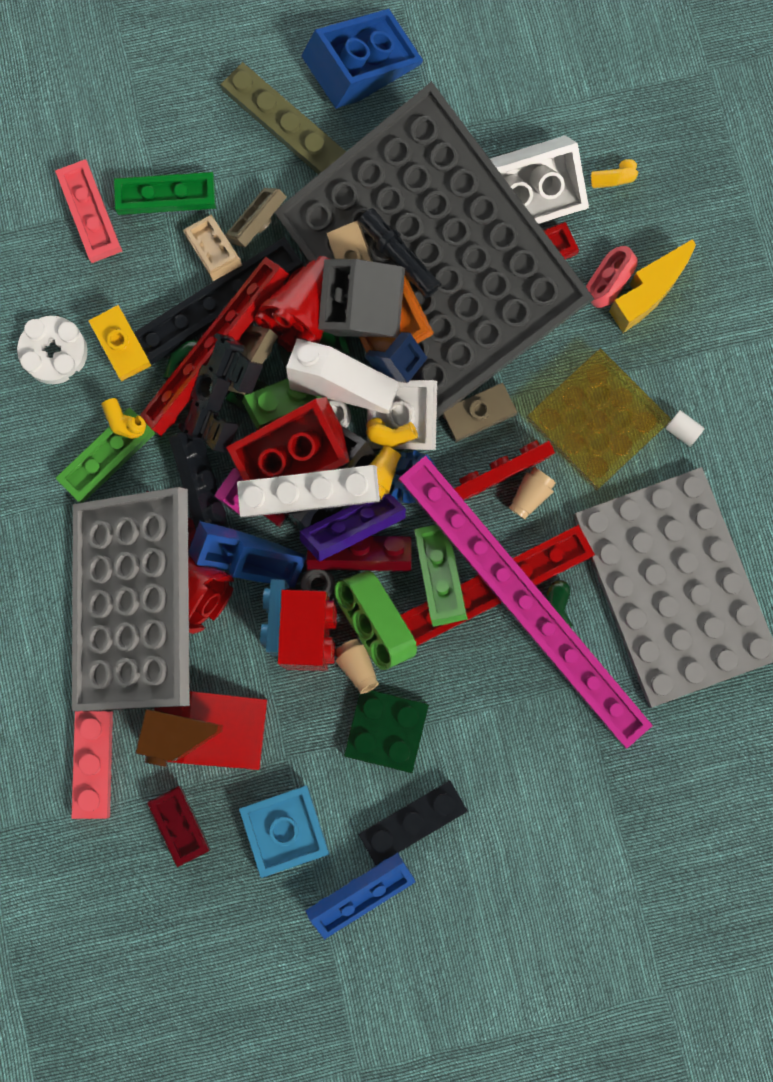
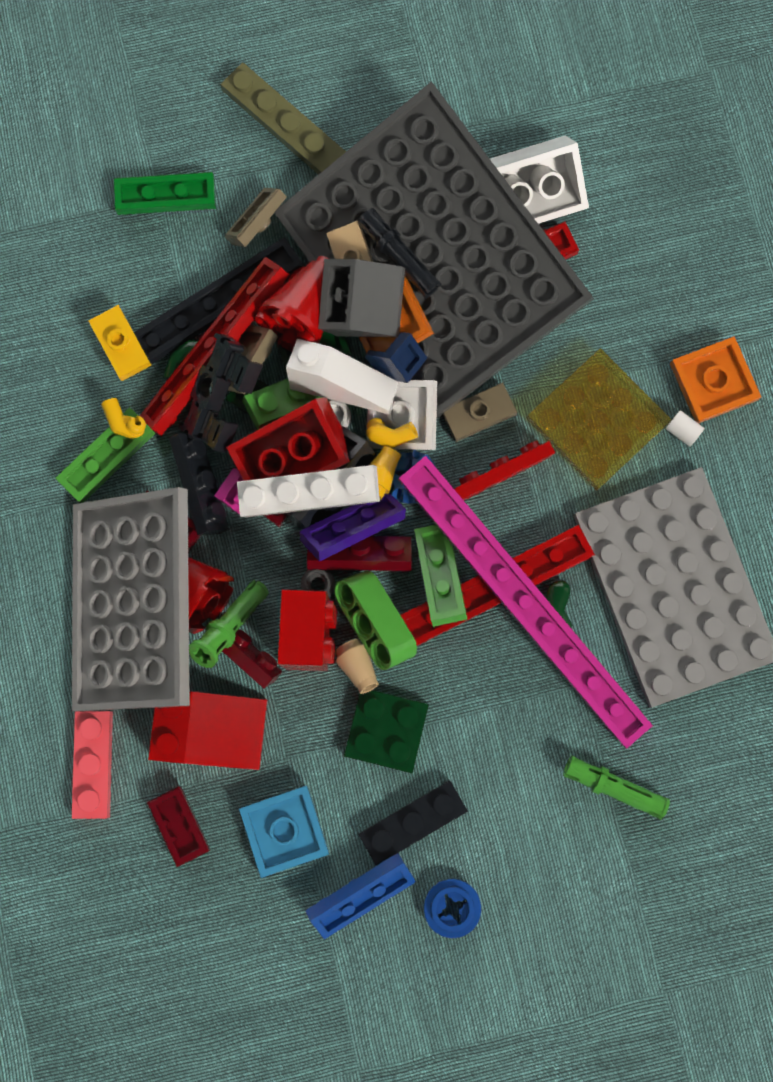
white plate [17,316,88,384] -> none
coral plate [55,159,123,263] -> none
reddish brown slope [136,709,223,767] -> none
tan plate [183,214,242,281] -> none
blue slope [189,521,306,588] -> none
dark azure plate [260,579,291,656] -> none
blue slope [301,9,423,109] -> none
tan cone [509,467,556,520] -> none
coral plate [586,246,638,308] -> none
yellow arm [591,159,638,188] -> none
yellow slope [609,239,696,333] -> none
none -> bright green pin [189,580,269,668]
none -> dark red plate [222,629,283,689]
none -> blue gear [424,878,481,938]
none -> bright green pin [563,755,670,820]
none -> orange plate [670,336,762,423]

